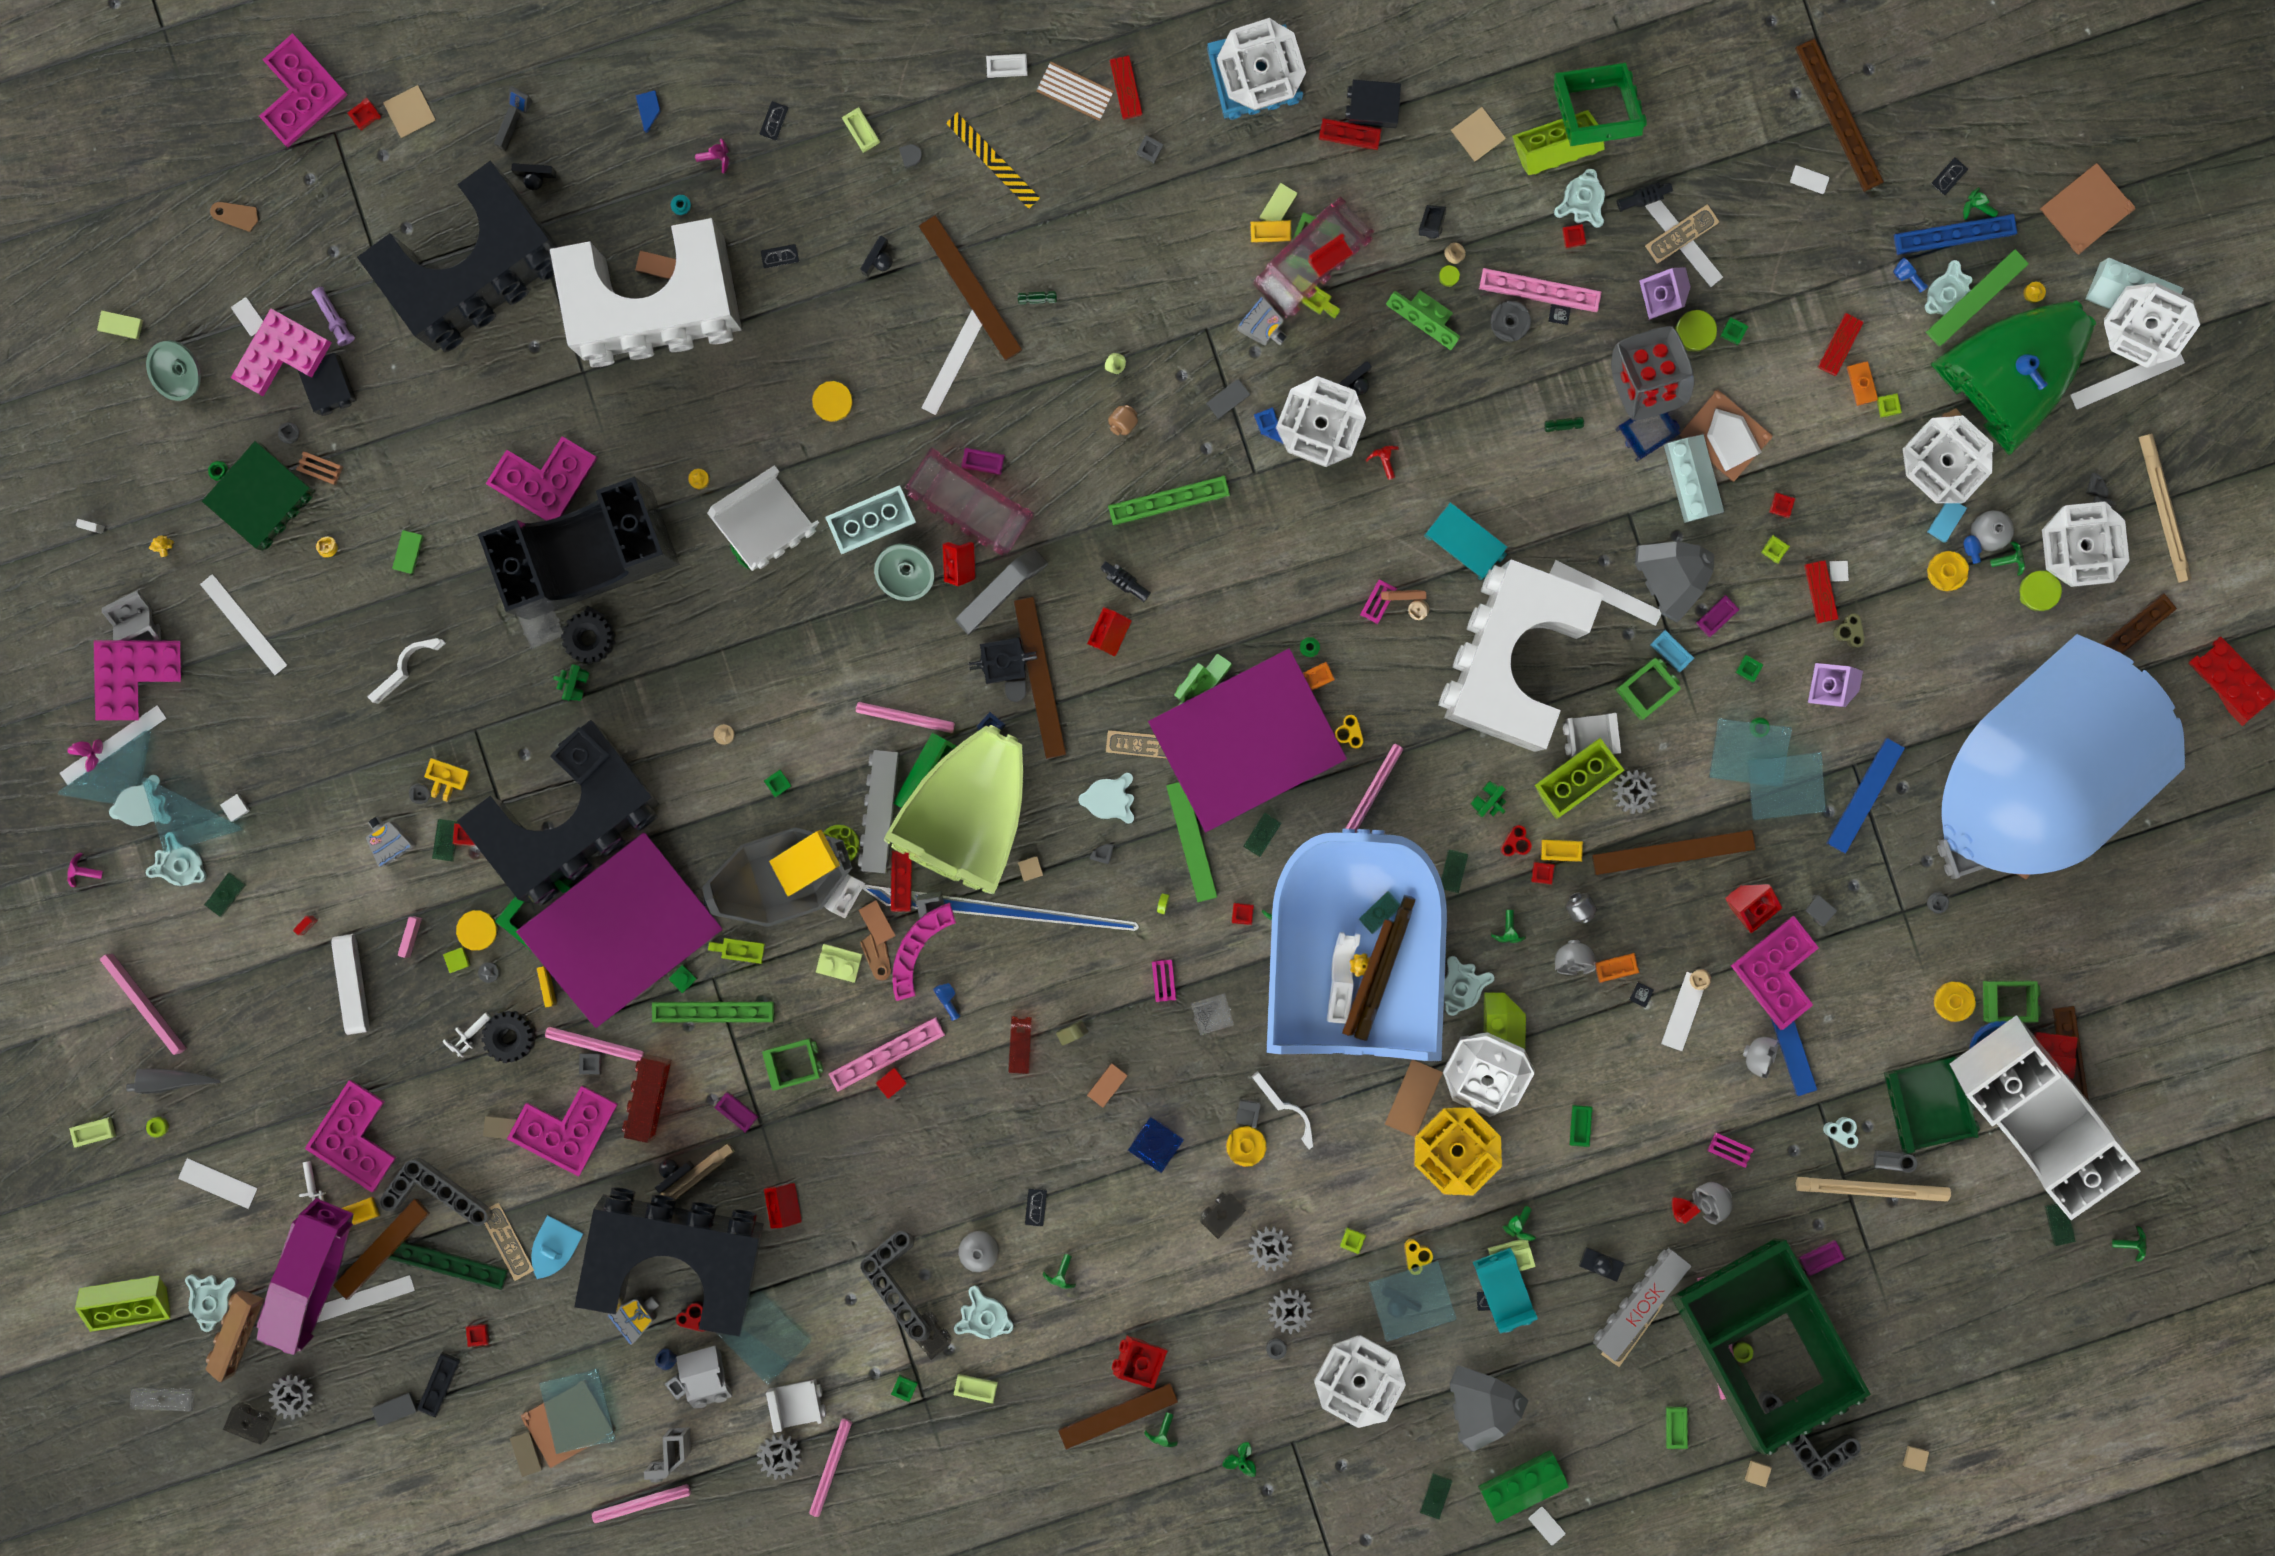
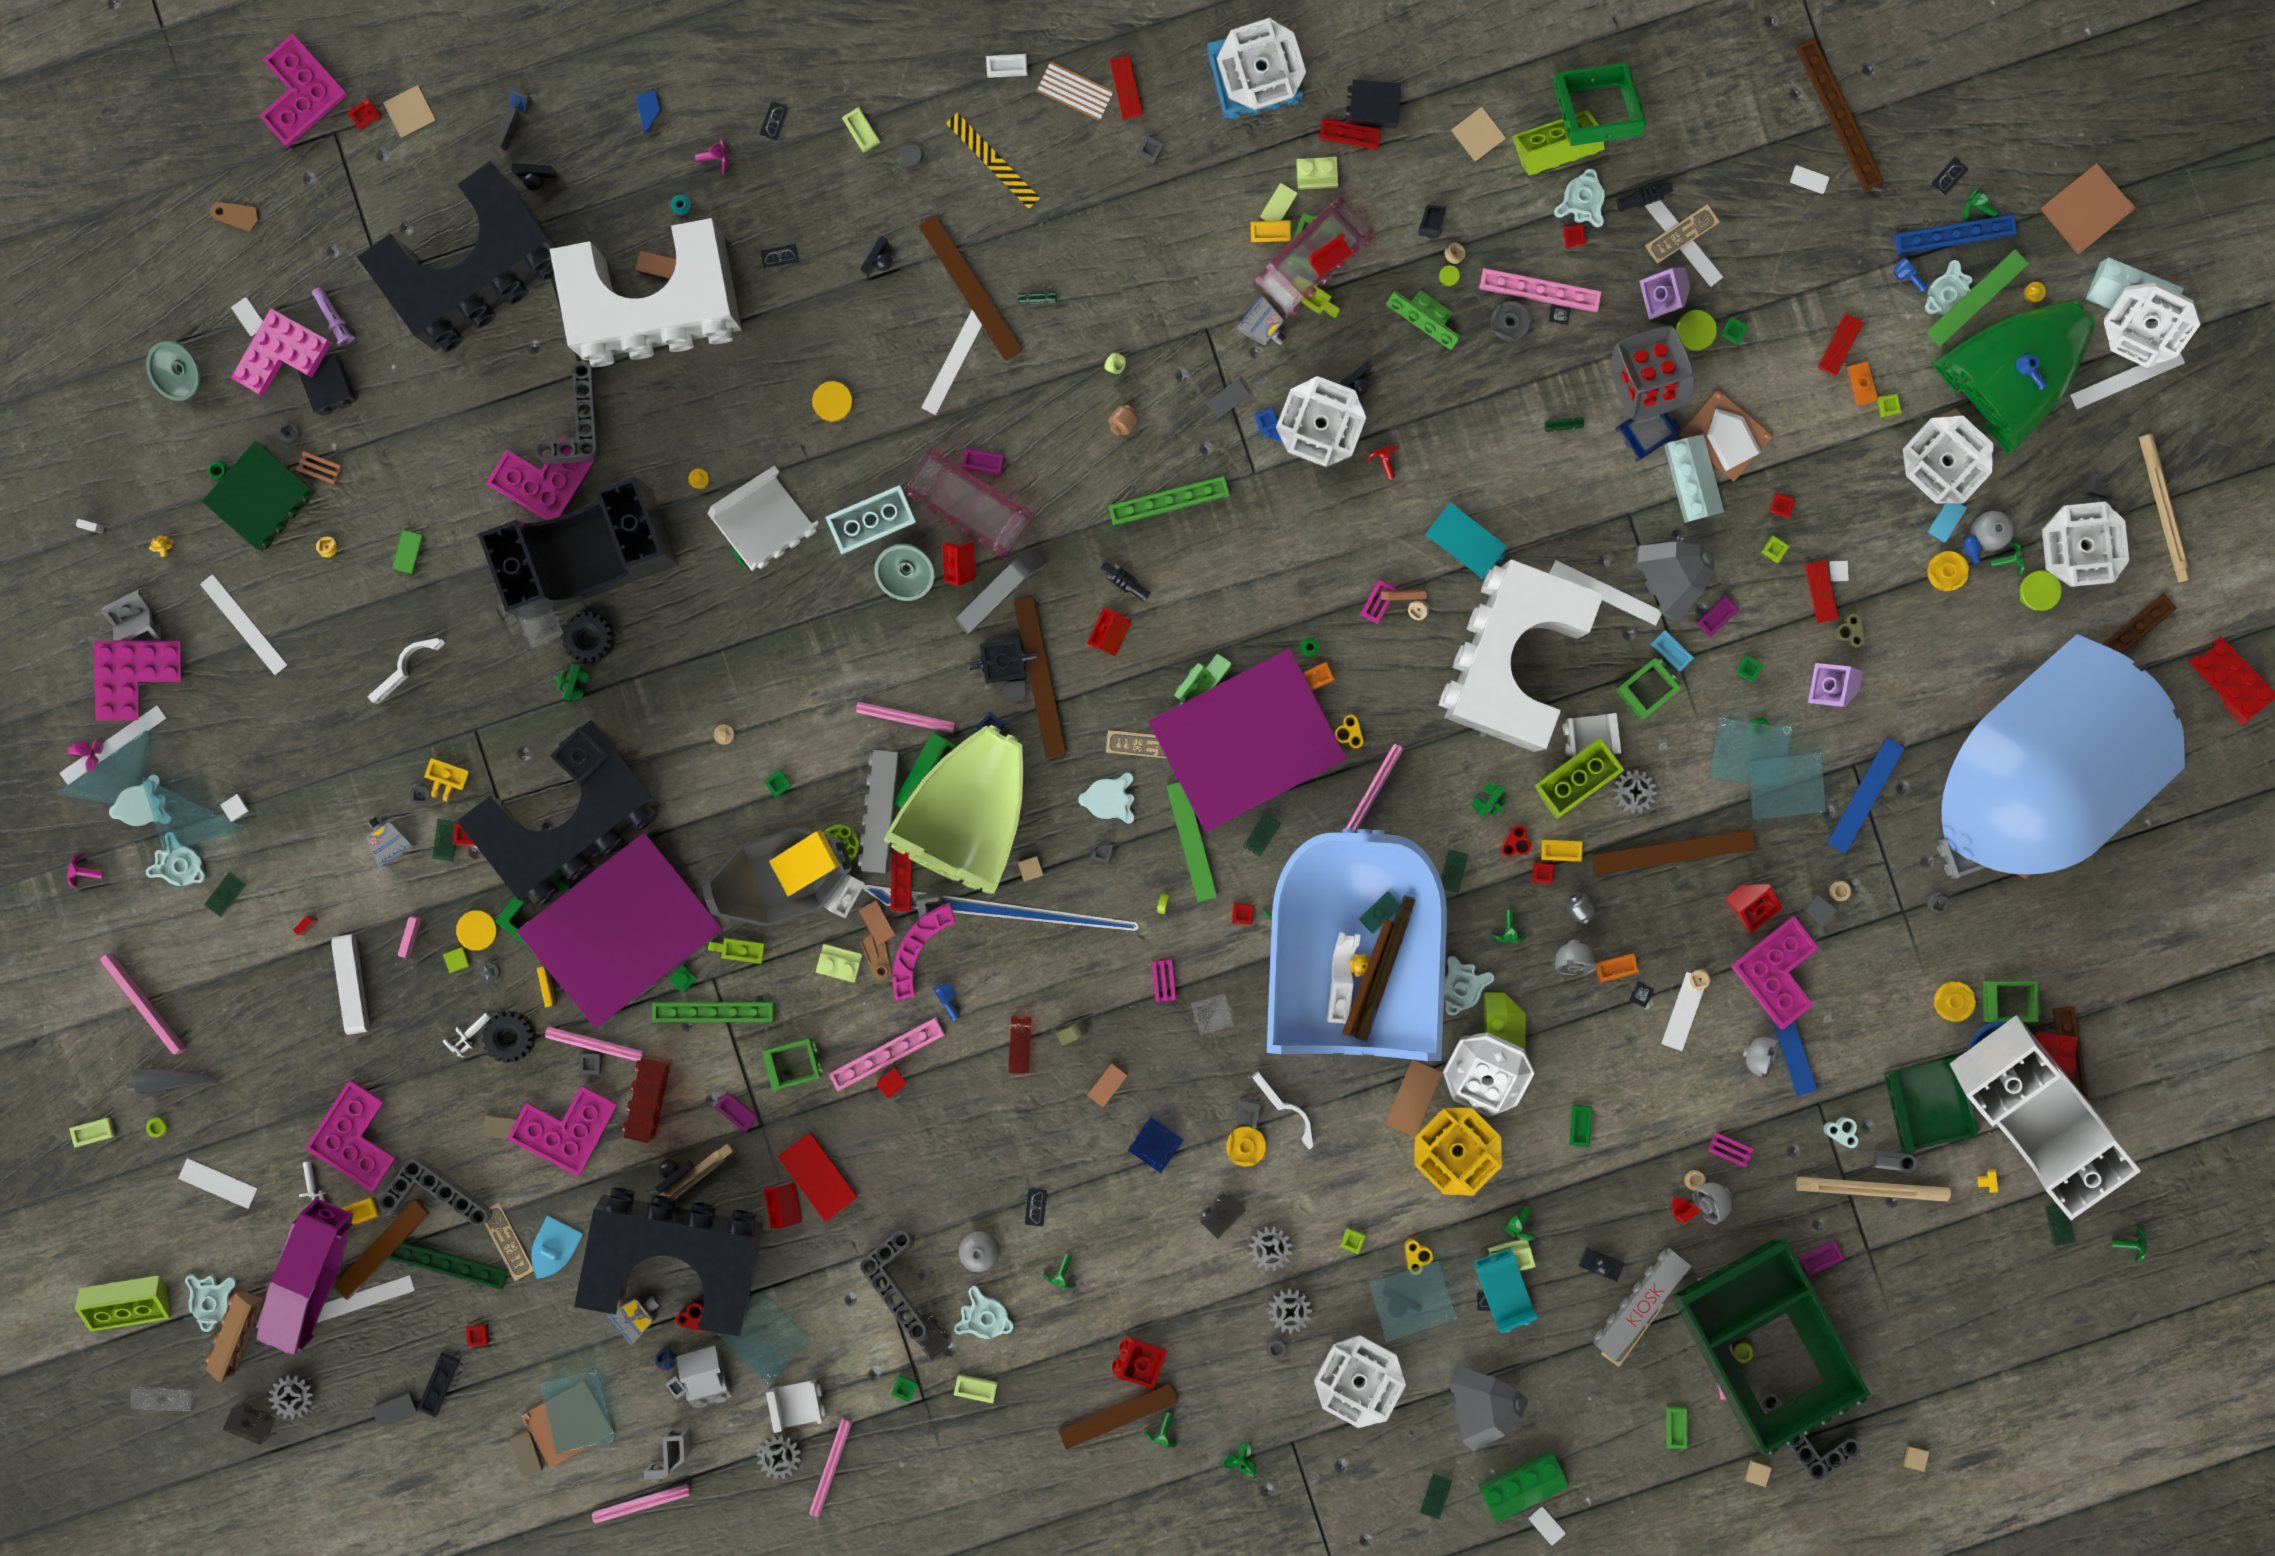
yellowish green tile [97,311,143,340] -> none
none -> dark grey beam [536,361,598,465]
none -> red tile [777,1132,858,1221]
none -> yellowish green plate [1296,157,1338,190]
none -> tan tile [1684,1170,1706,1191]
none -> tan tile [1829,881,1851,901]
none -> yellow tile [1978,1169,1998,1193]

